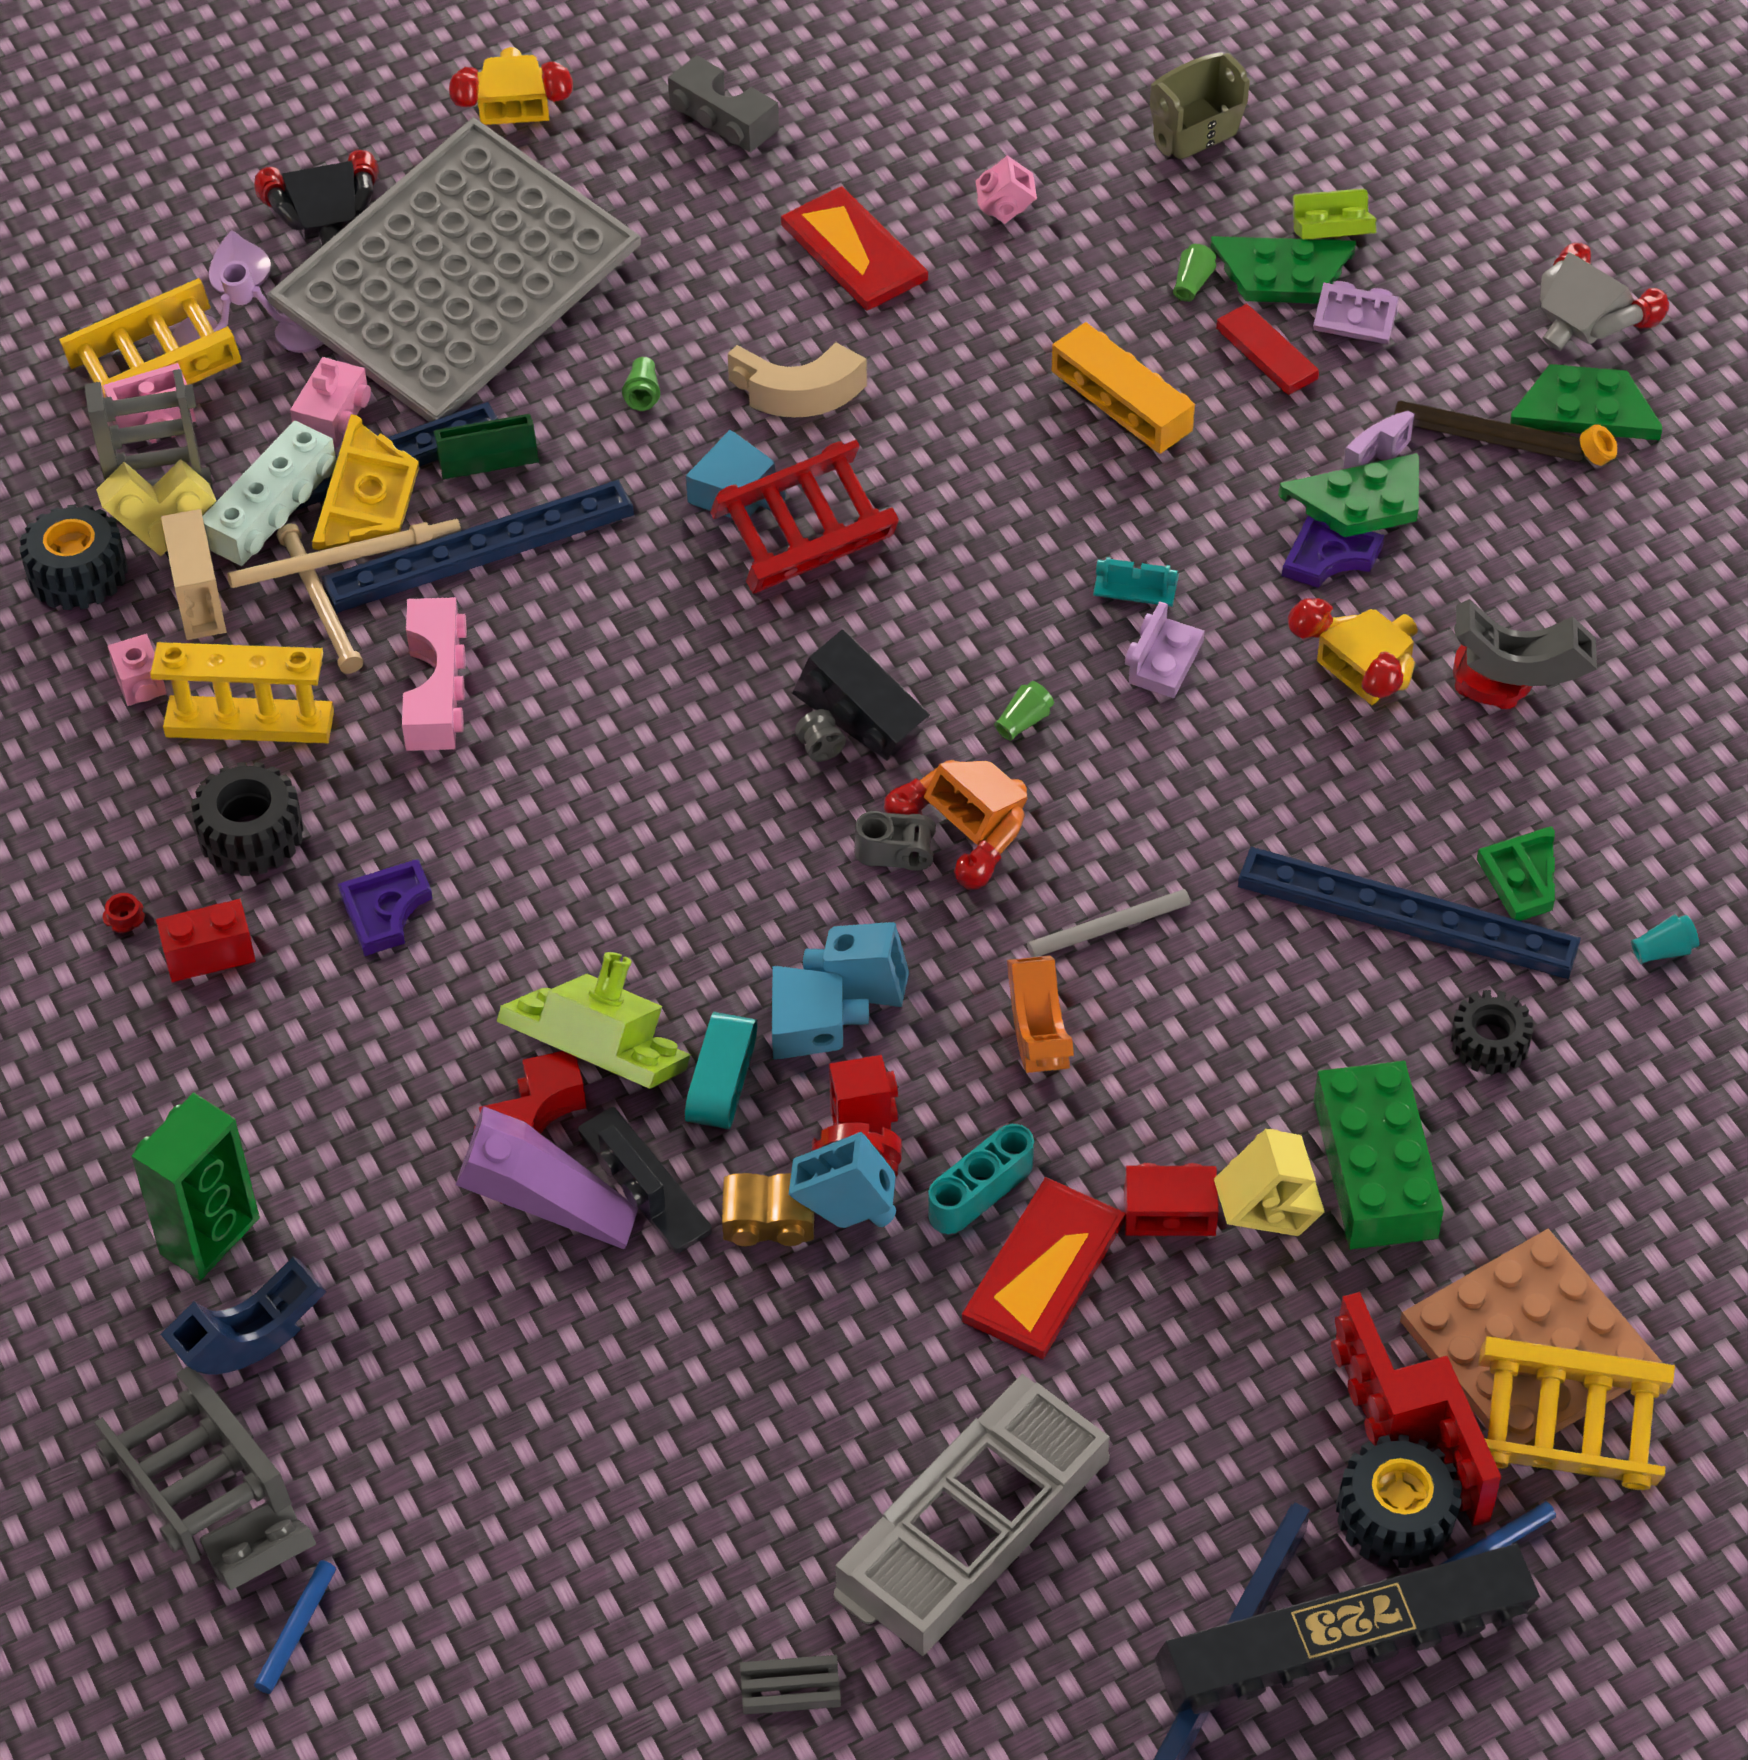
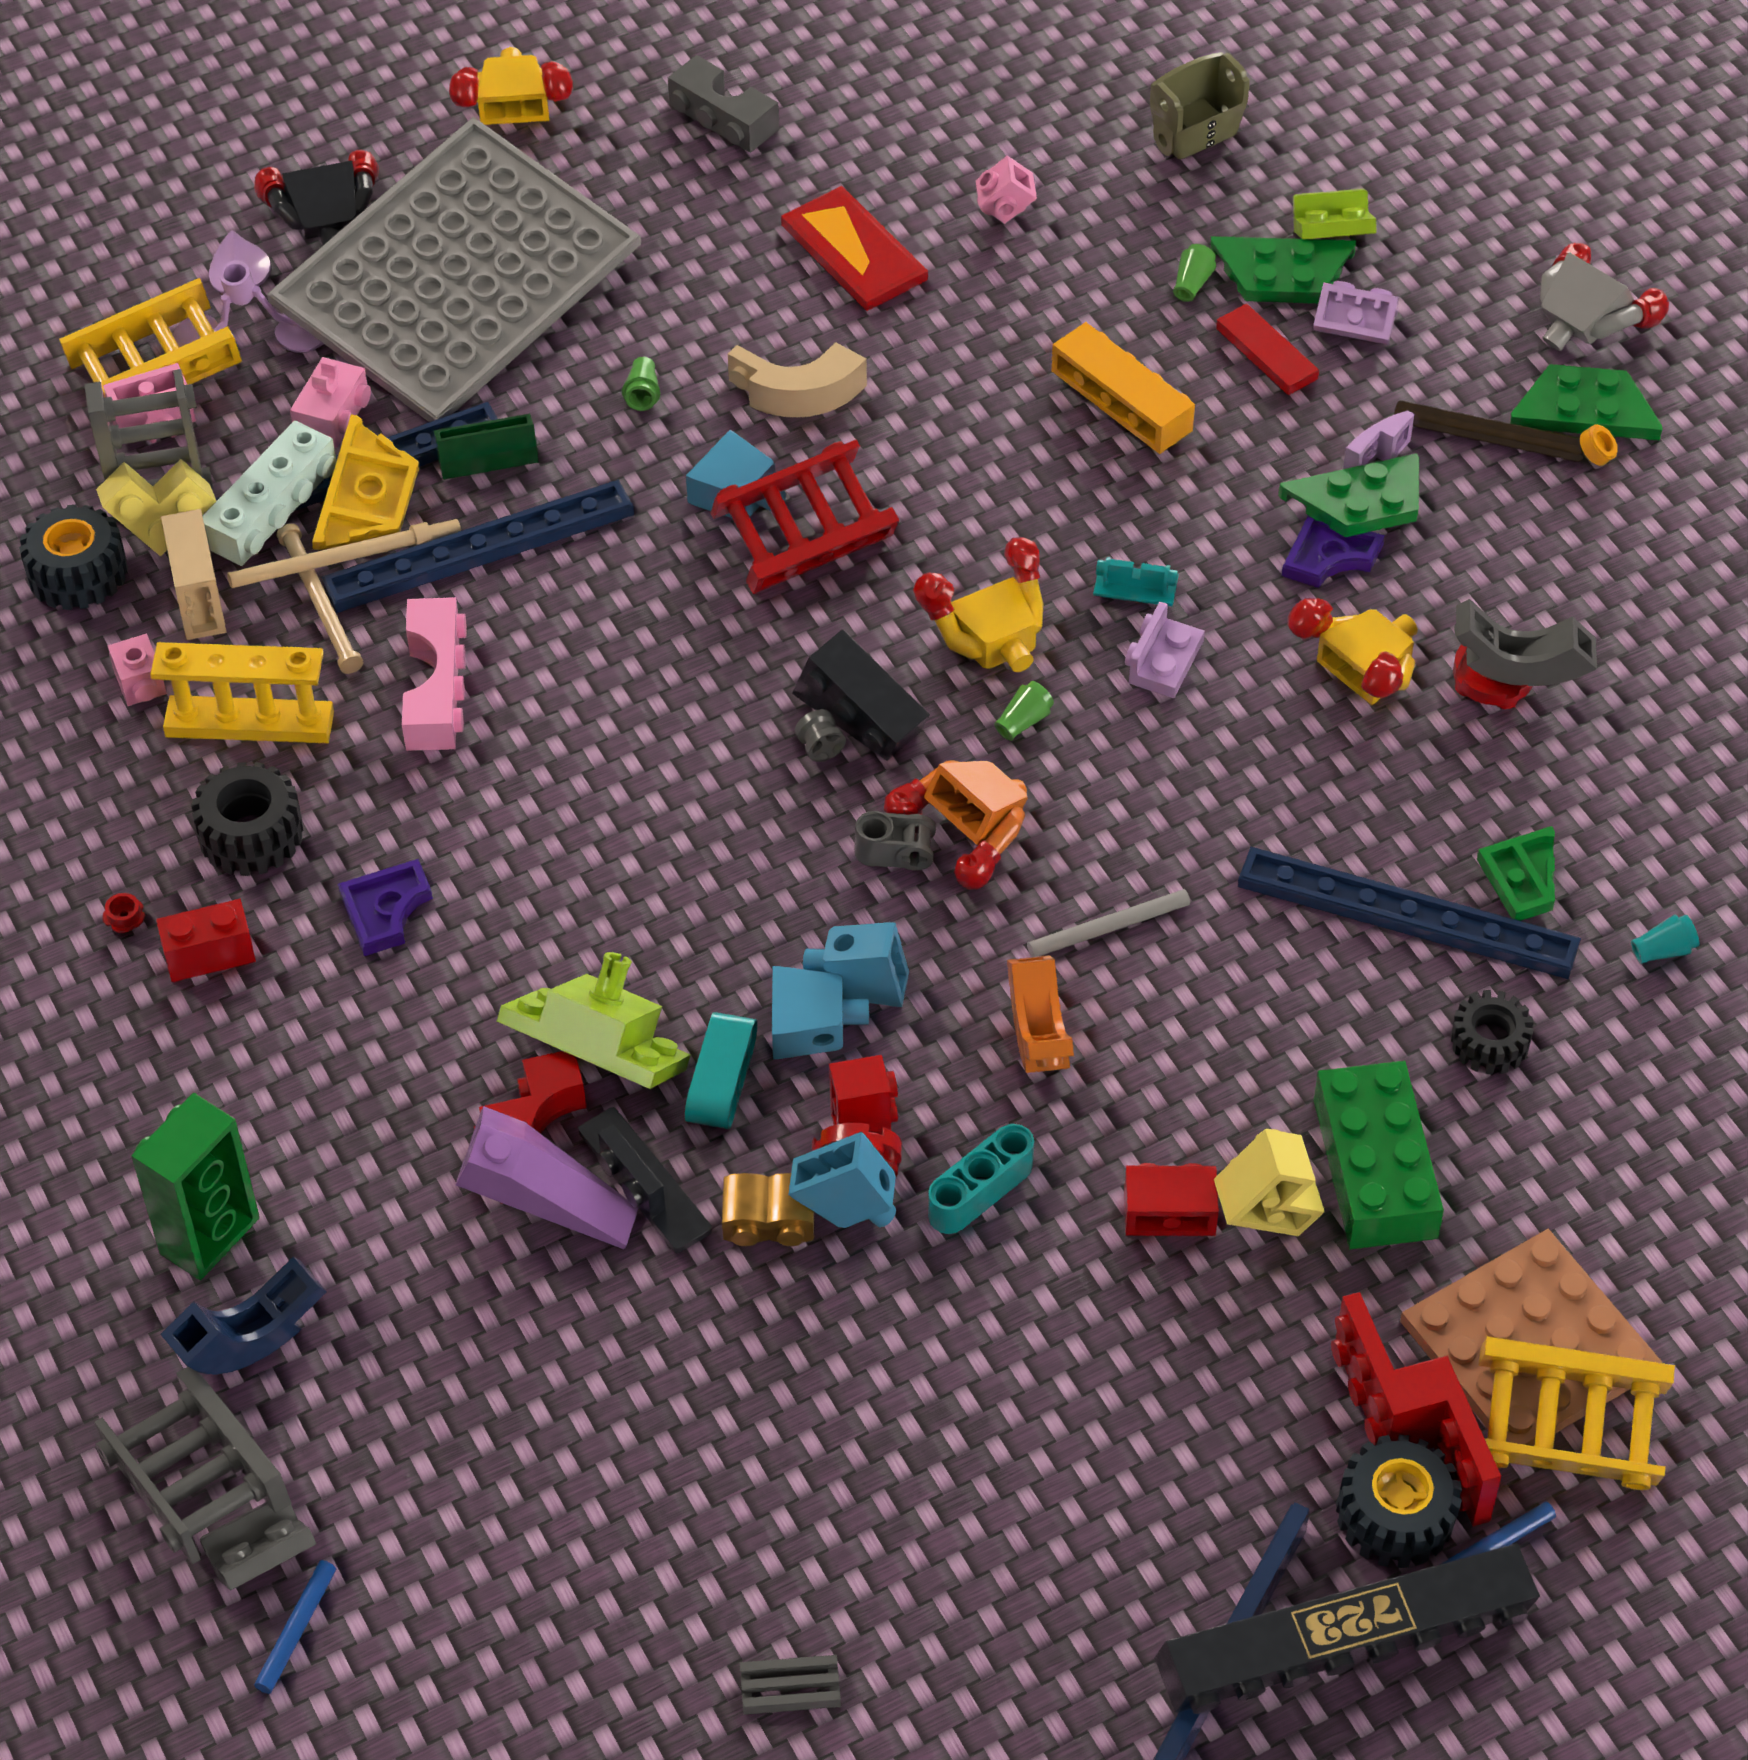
light grey piece [834,1374,1110,1656] -> none
red tile [962,1177,1126,1360] -> none
none -> yellow torso [913,537,1044,672]

